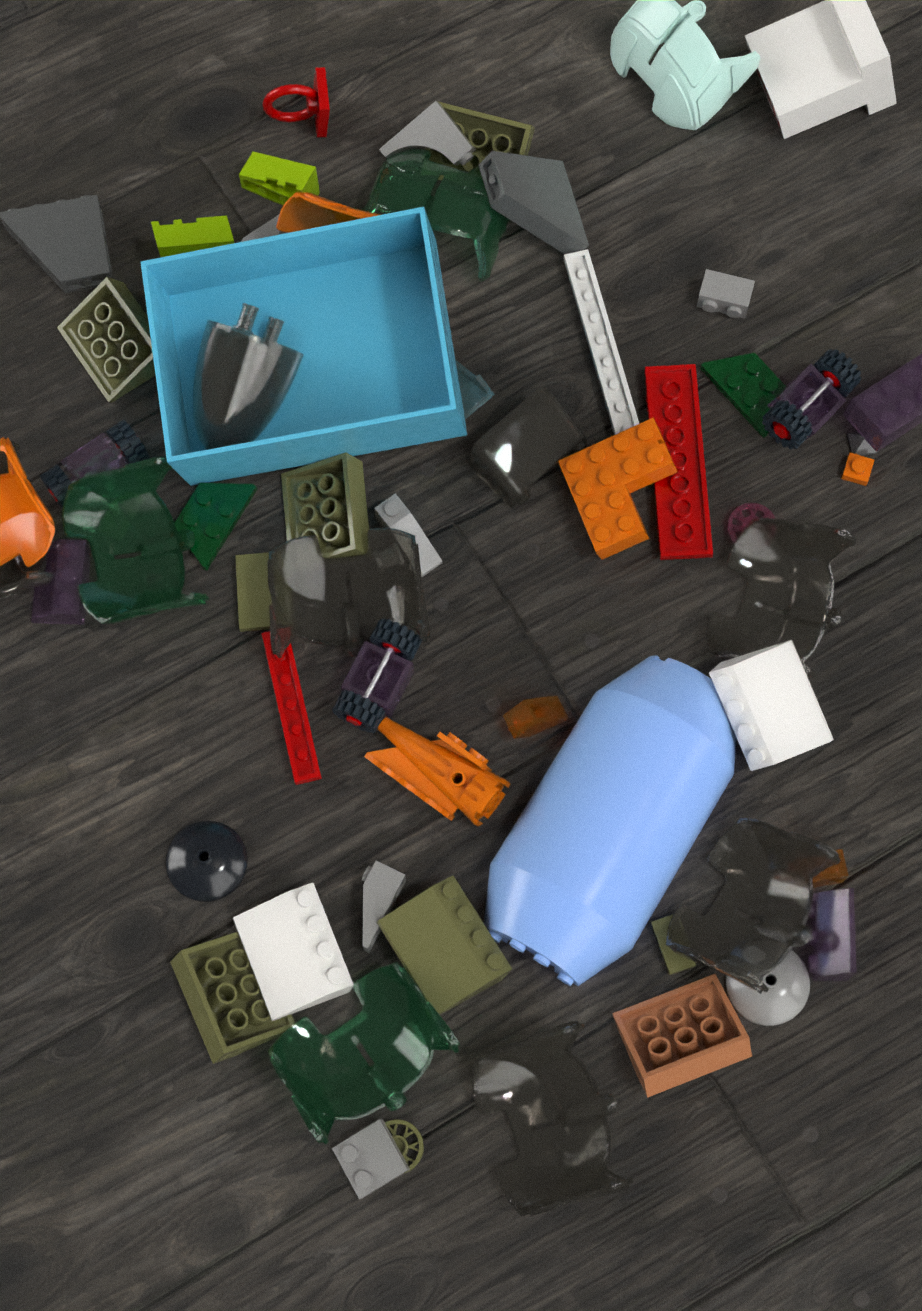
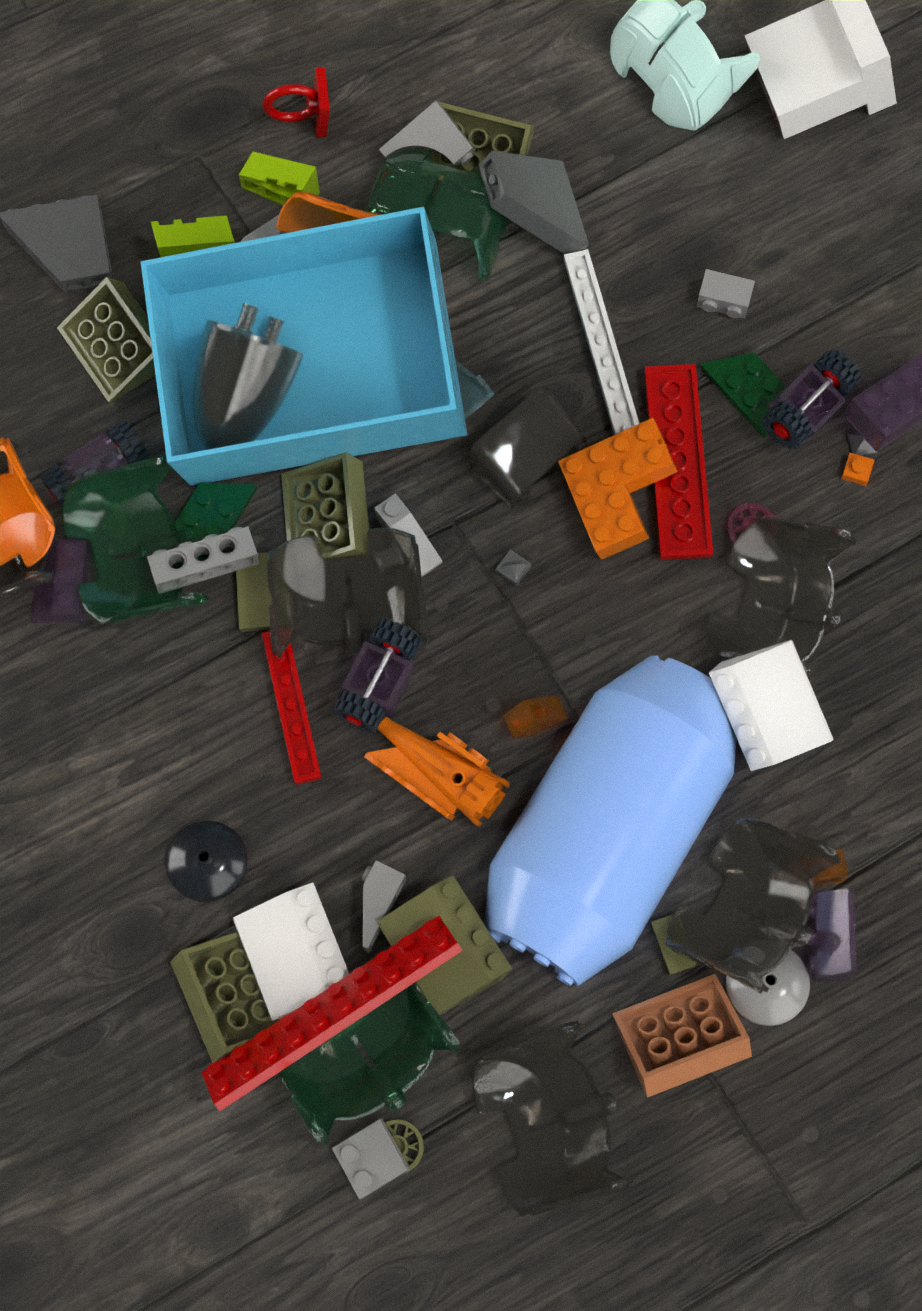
none -> light grey brick [147,526,259,594]
none -> red plate [201,916,463,1111]
none -> dark grey tile [495,549,532,587]

